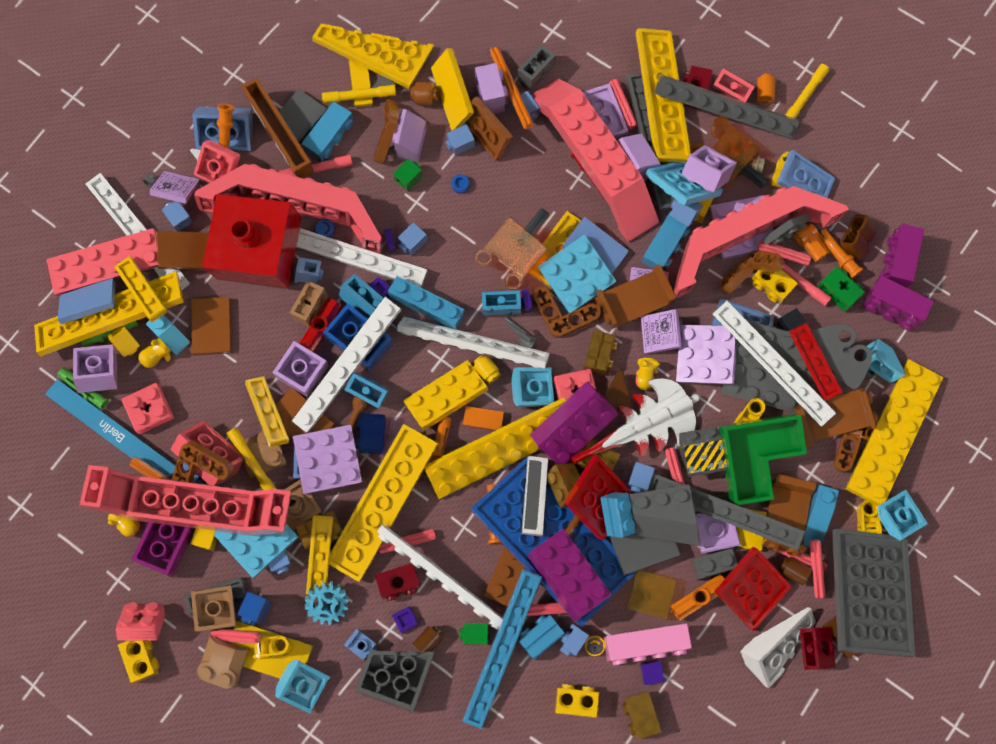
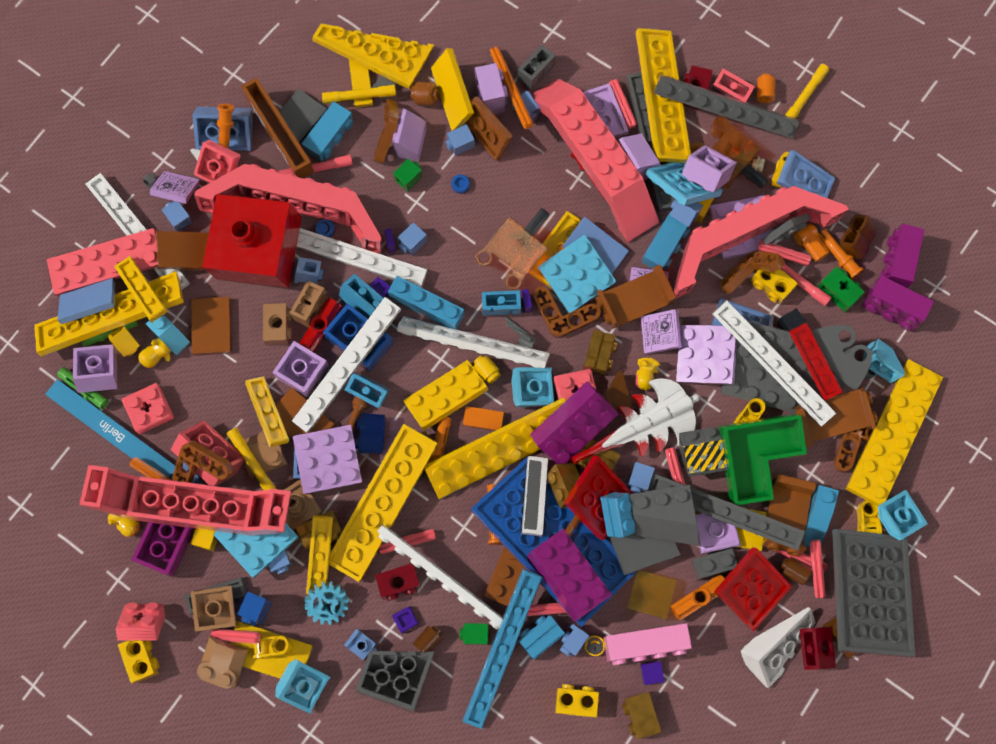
none -> medium nougat brick [263,303,292,346]

